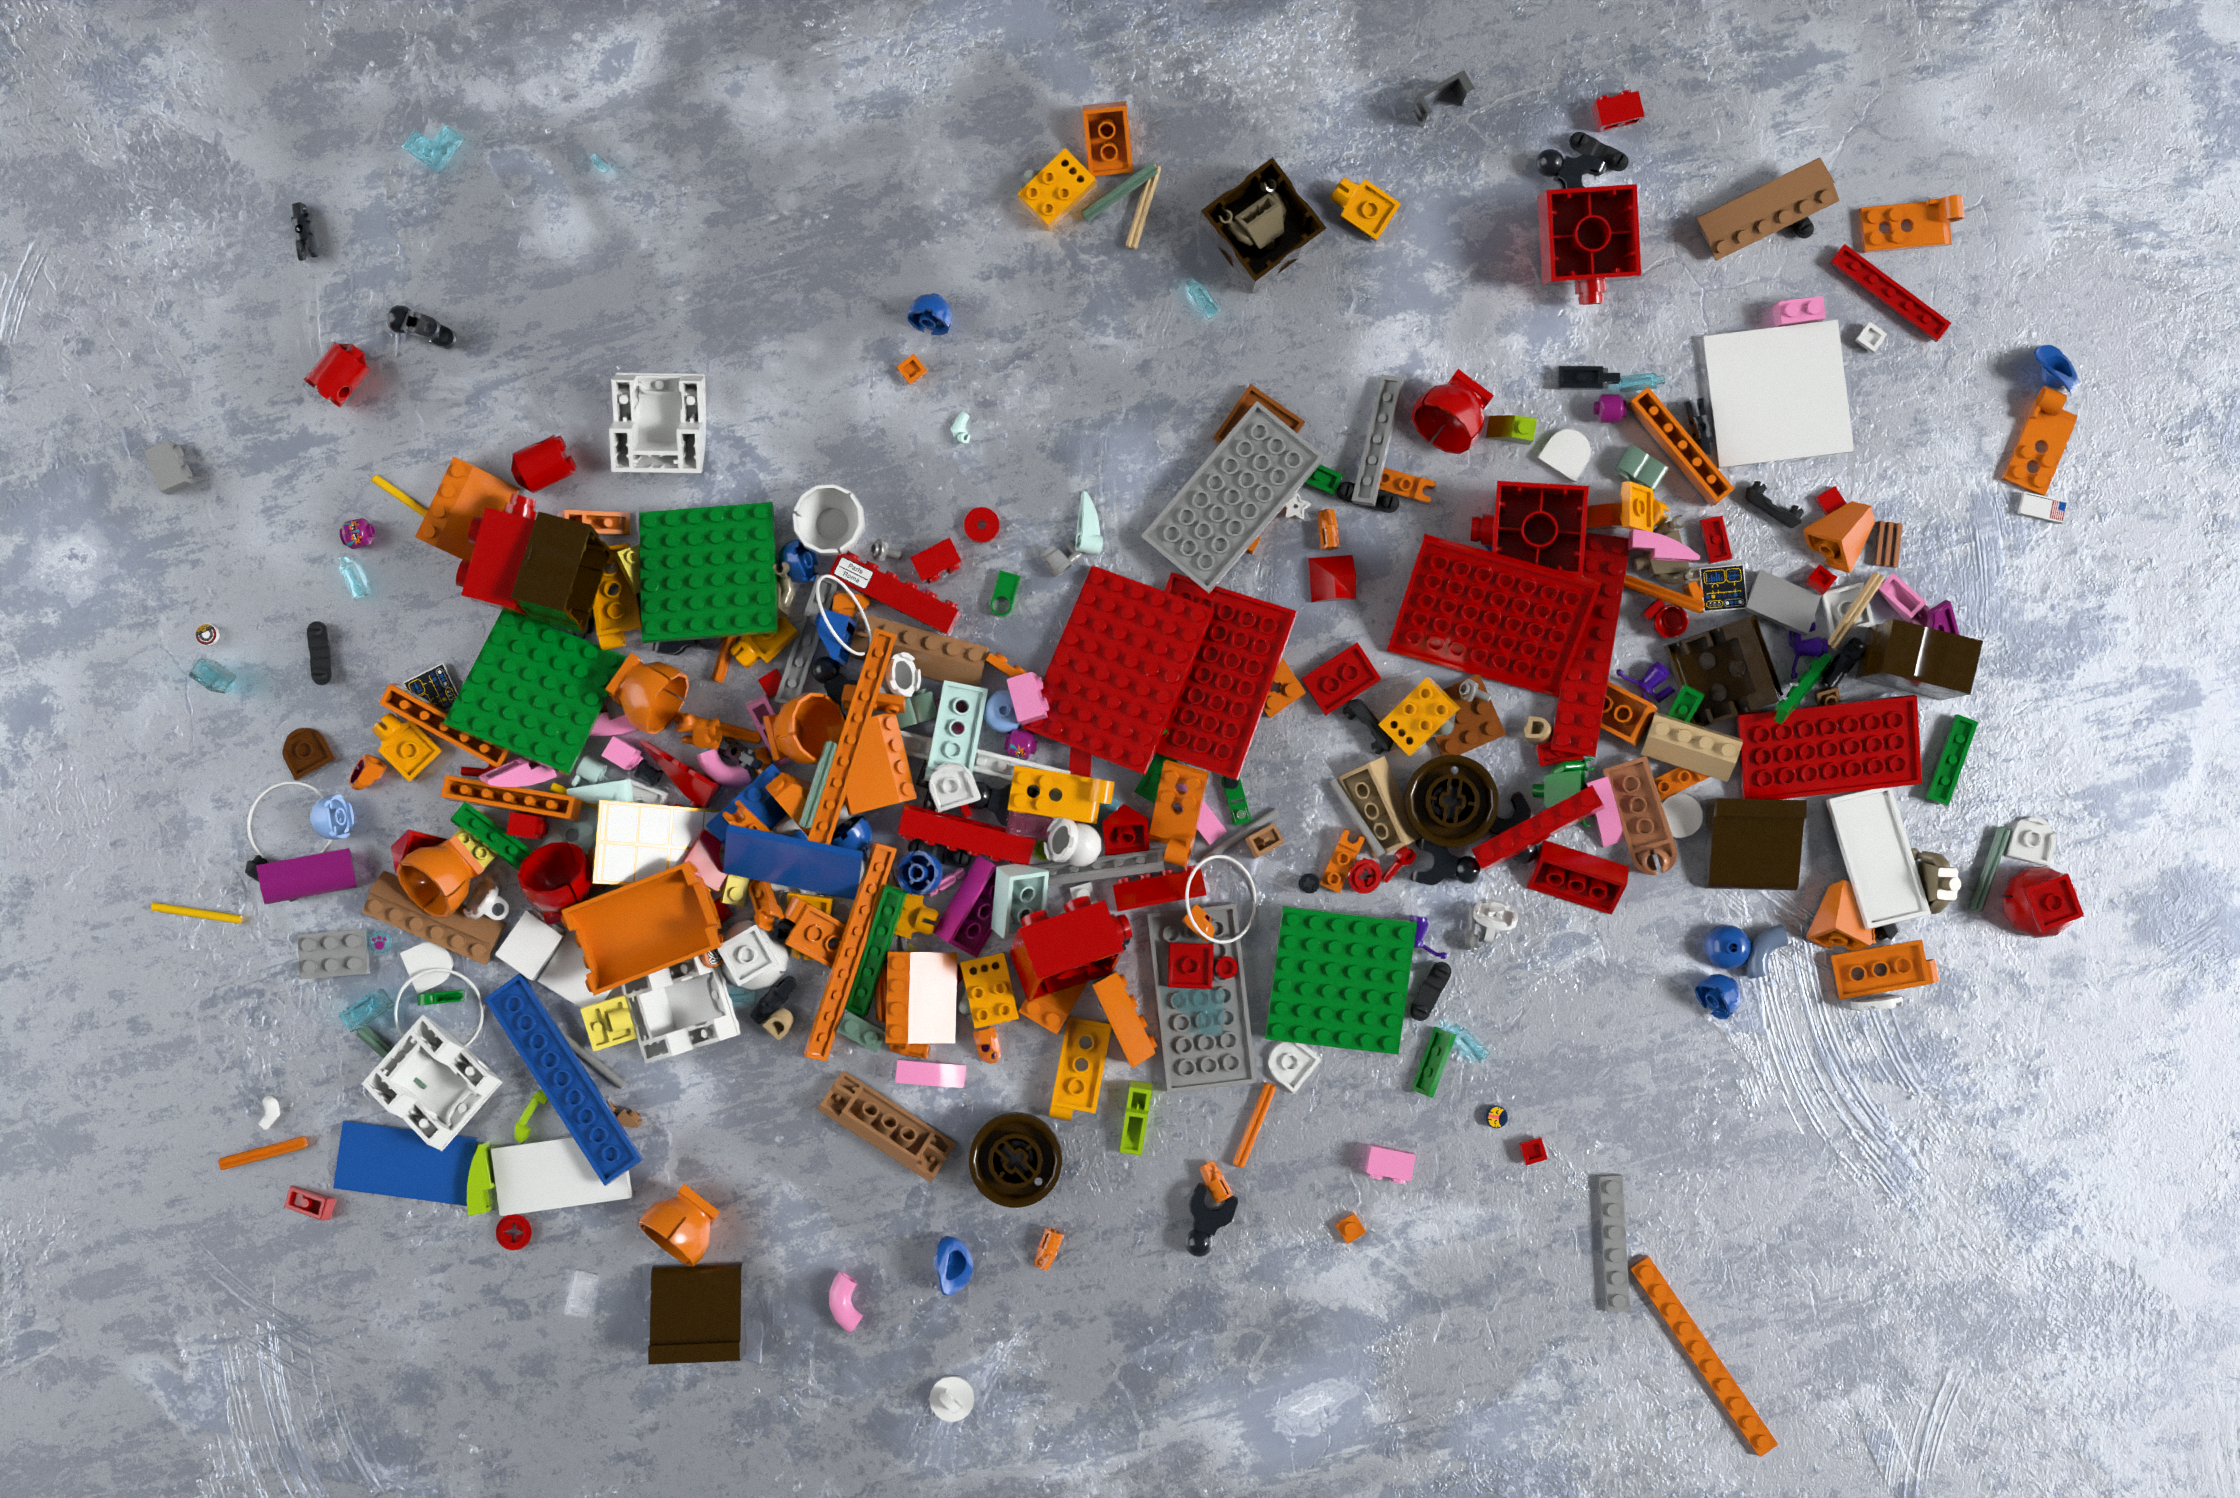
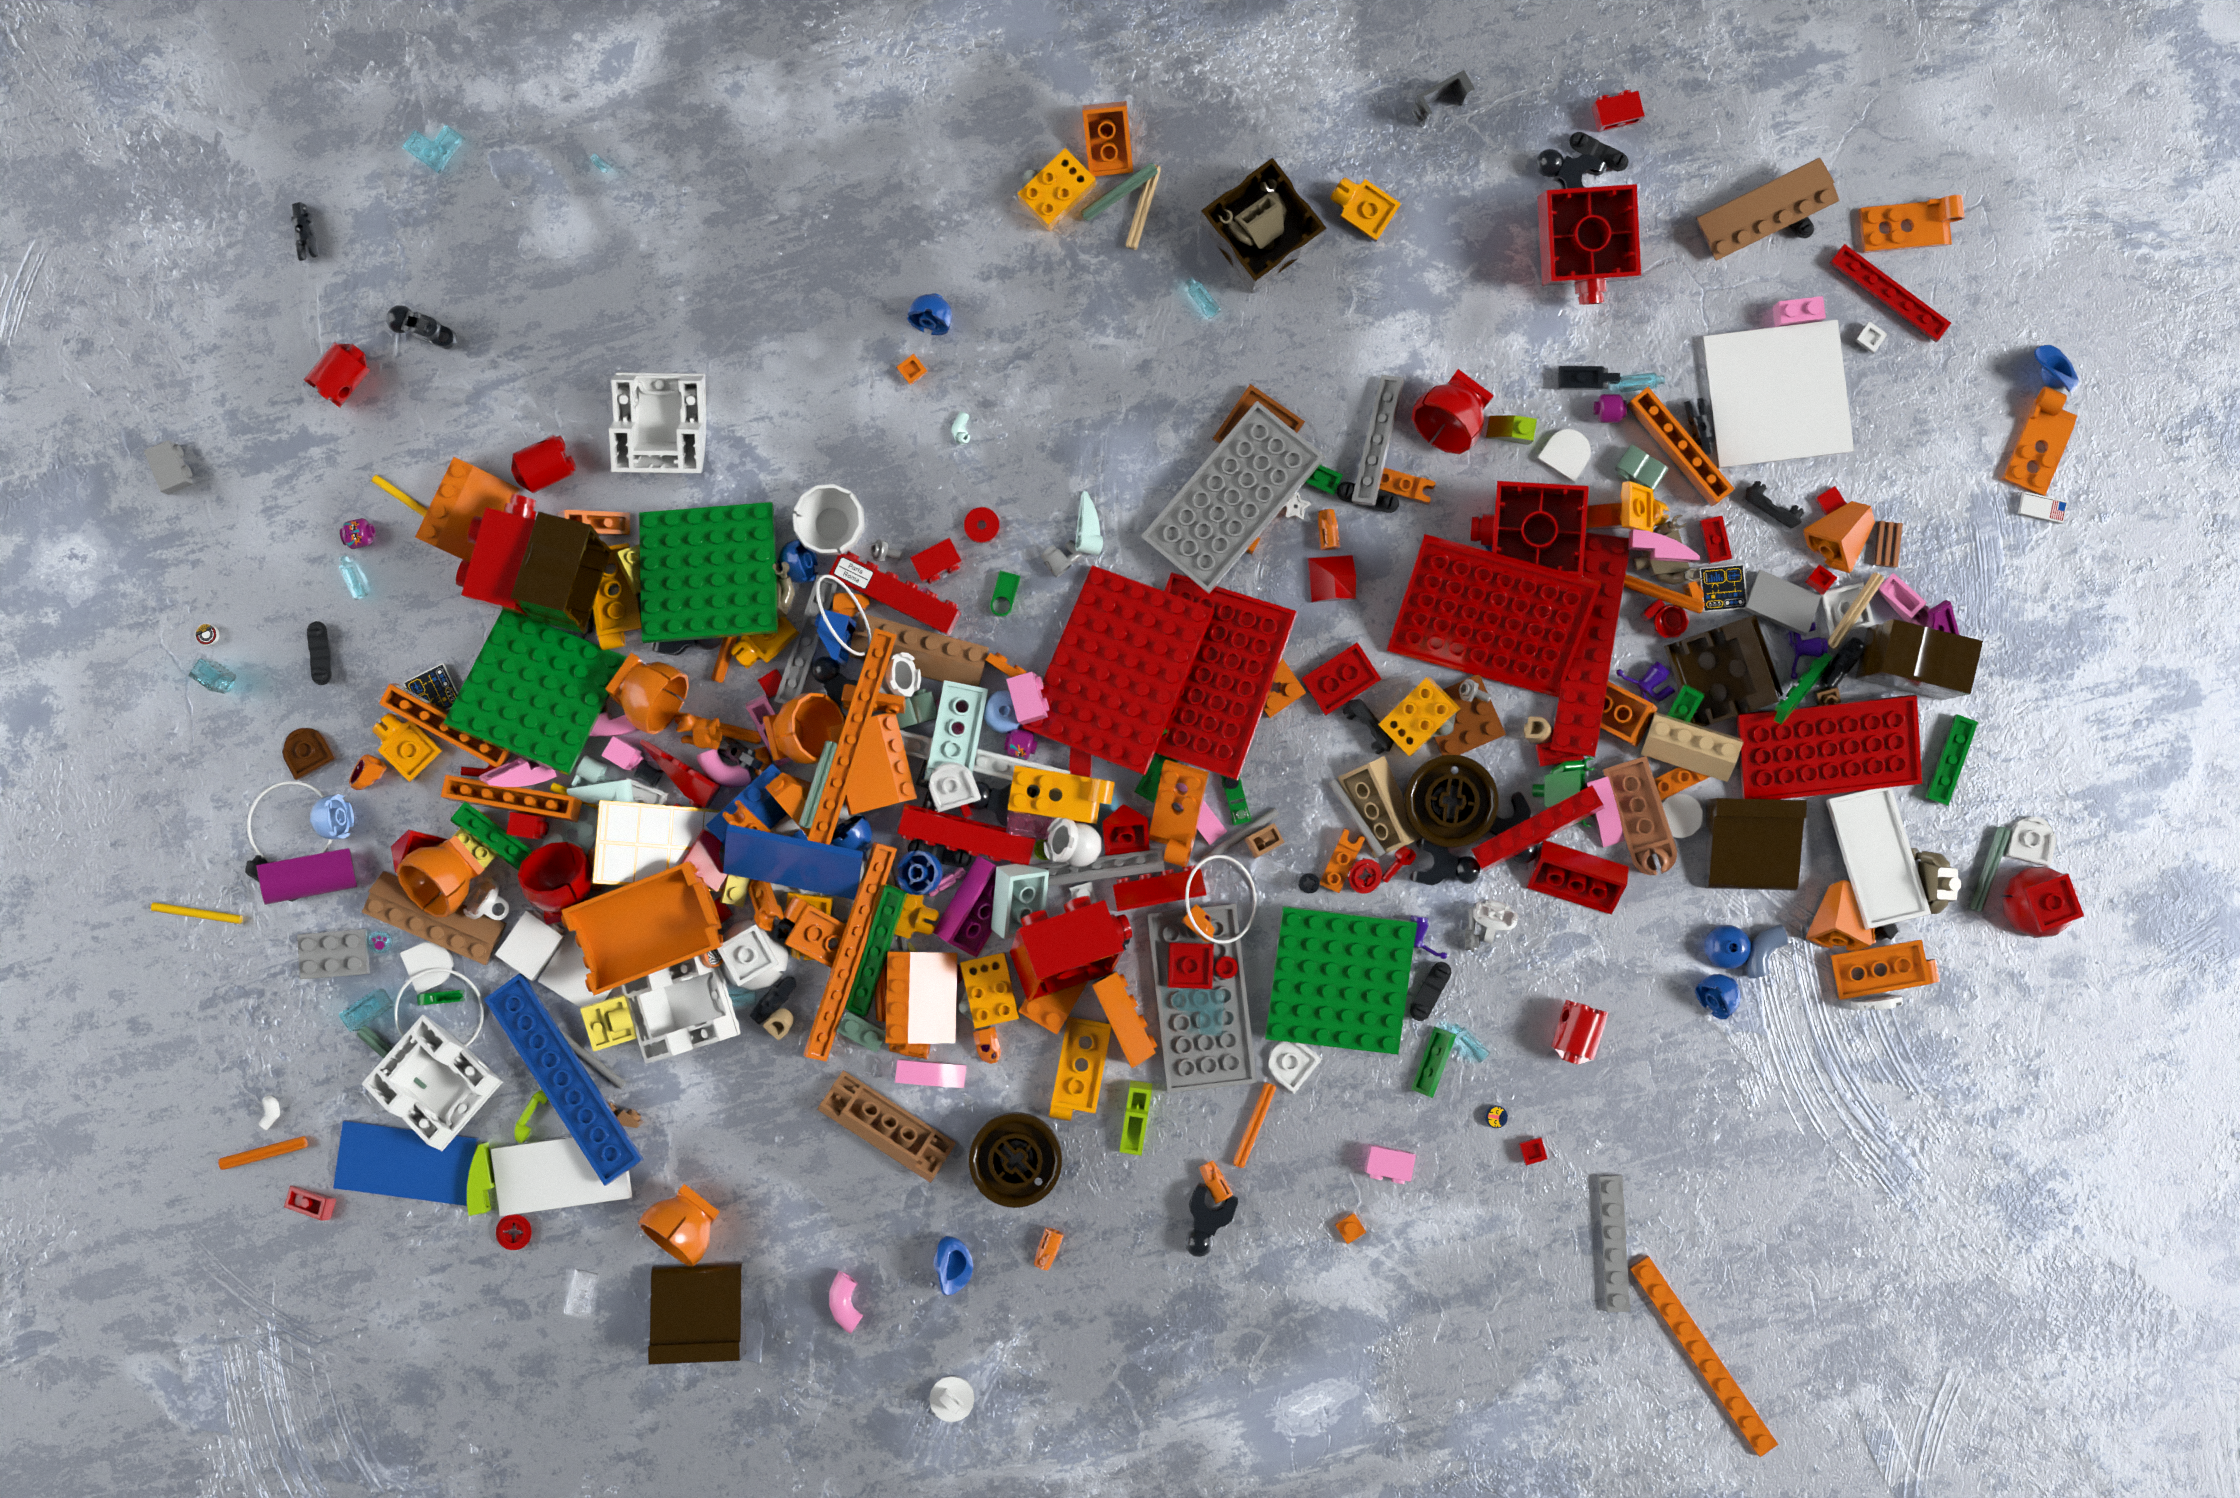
none -> red cylinder [1551,1000,1608,1065]

